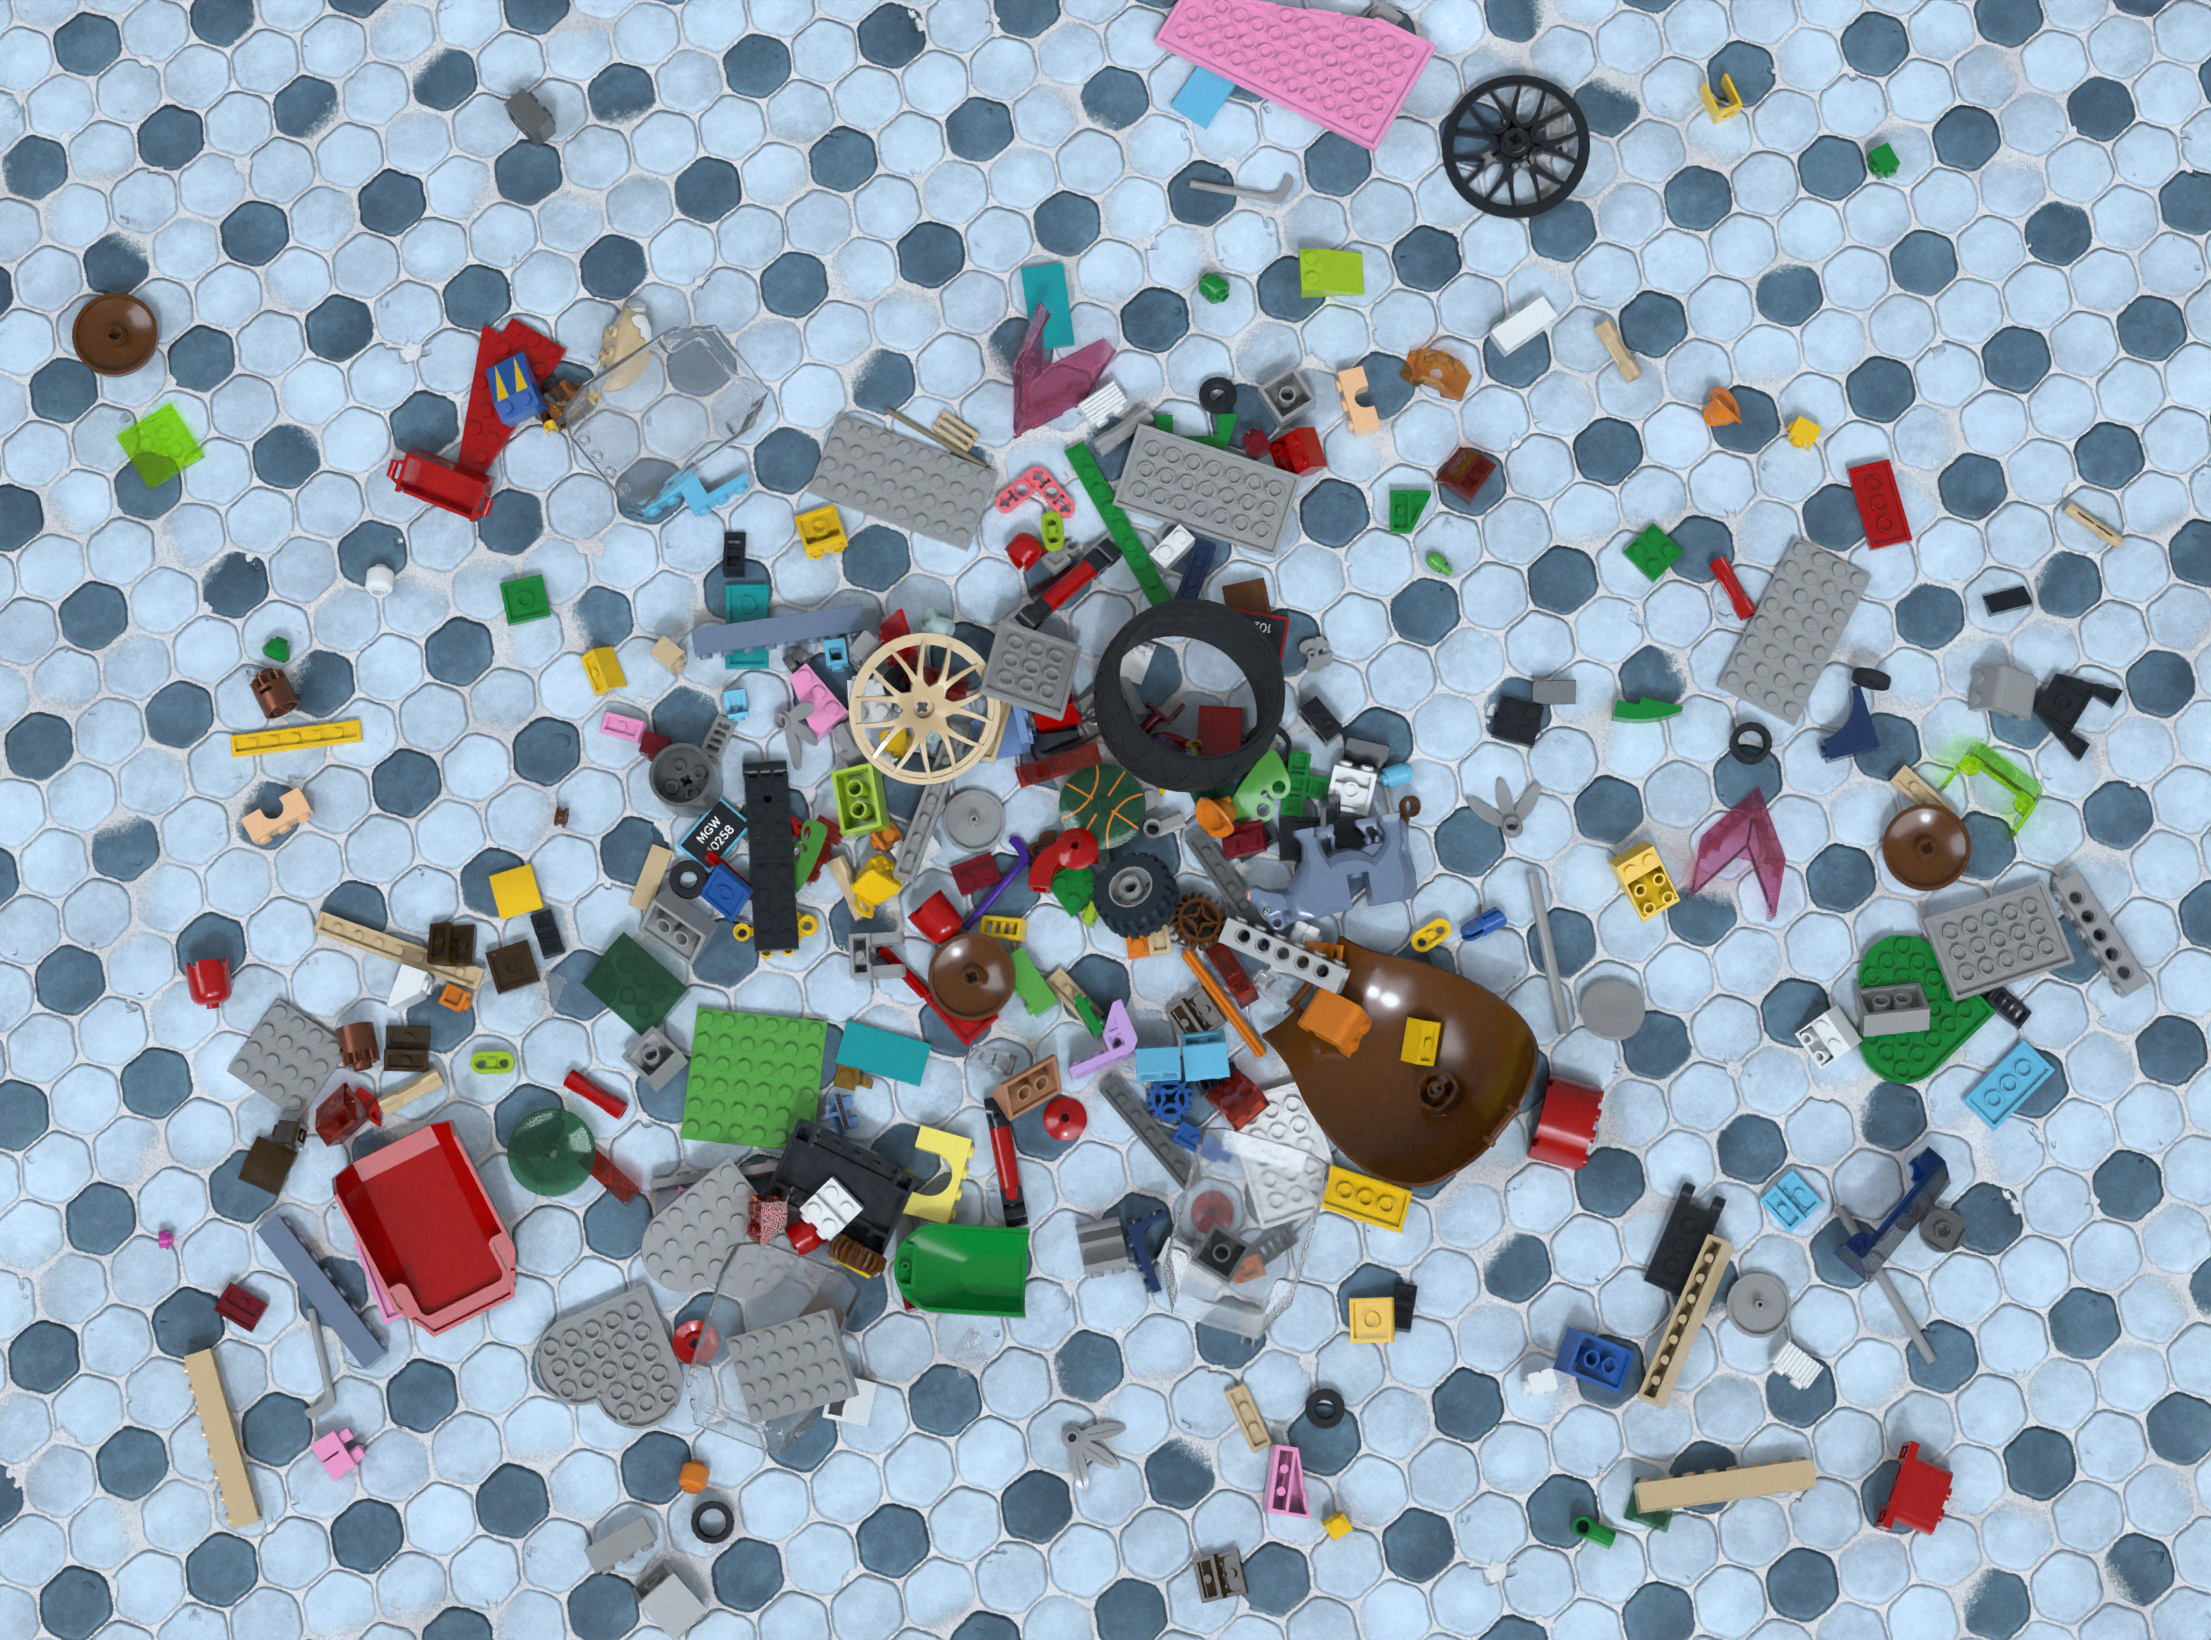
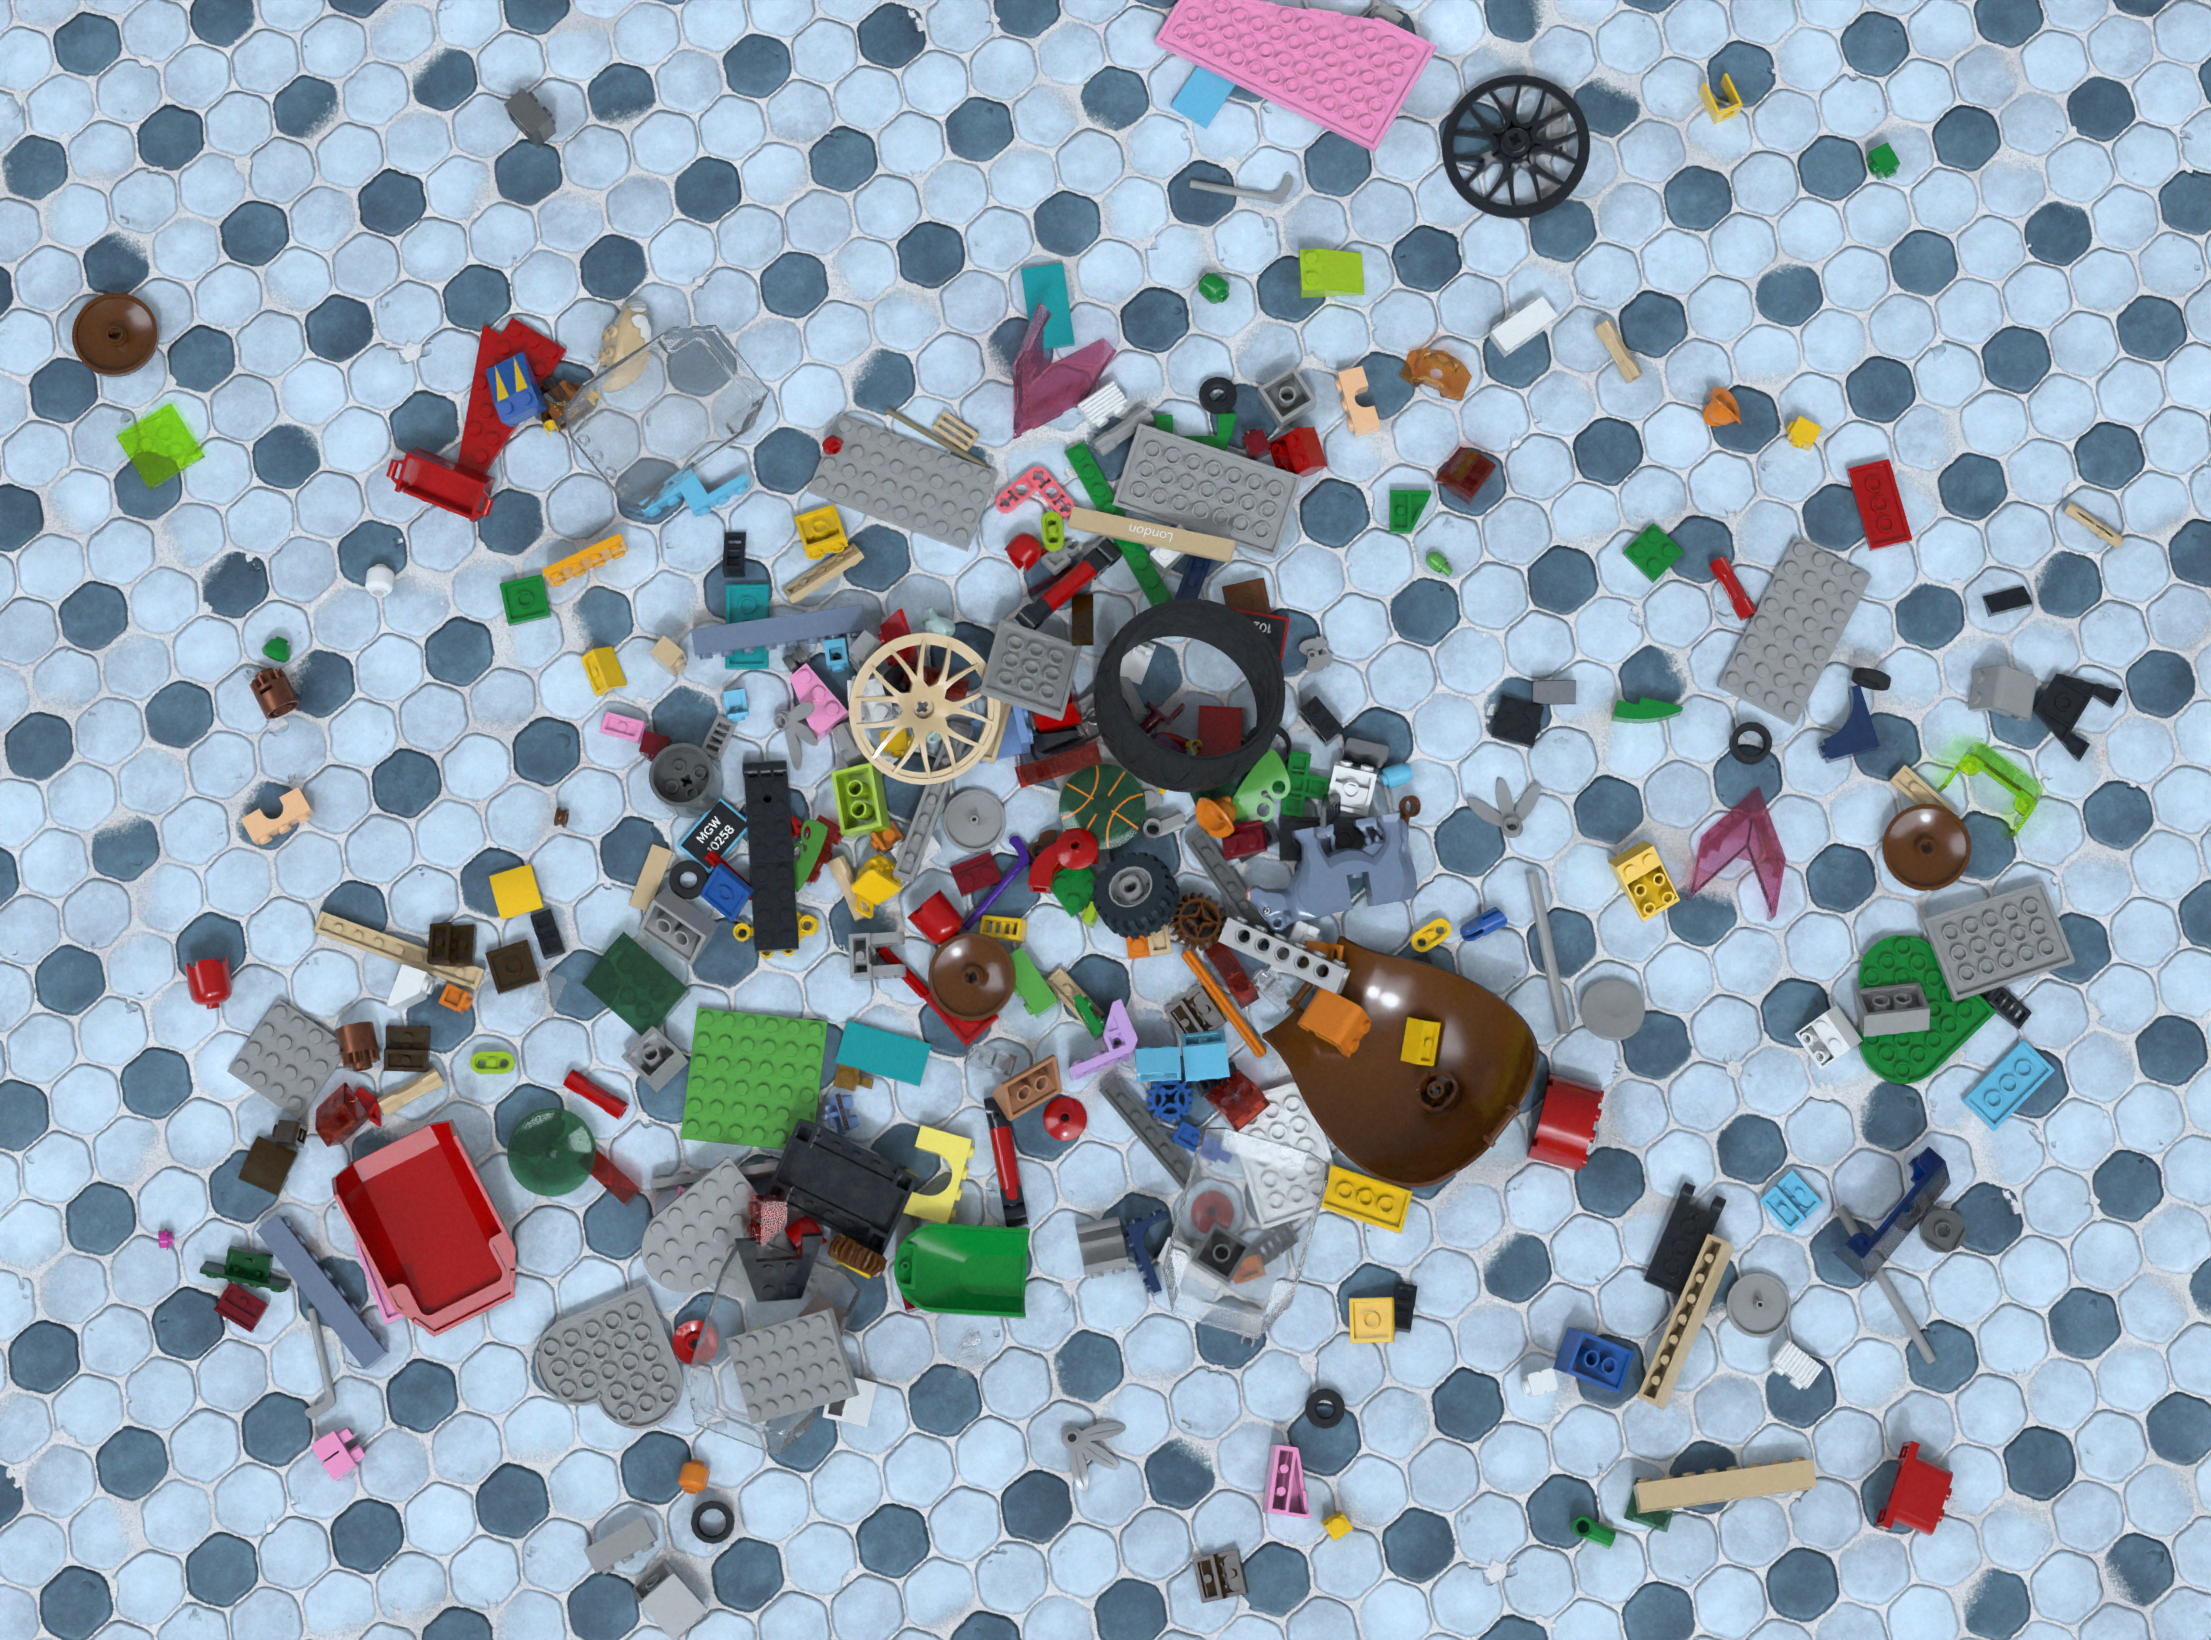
tan brick [183,1348,263,1529] -> none
yellow tile [230,719,363,758] -> none
white plate [799,1176,864,1241] -> none
tan tile [1224,1382,1273,1453] -> none
light grey brick [2051,871,2149,999] -> none
none -> dark green bracket [199,1245,291,1293]
none -> light orange plate [541,533,628,587]
none -> black wing [735,1232,823,1302]
none -> tan plate [782,543,864,604]
none -> red plate [822,435,843,455]
none -> tan tile [1067,506,1236,563]
none -> dark brown tile [1072,594,1094,646]

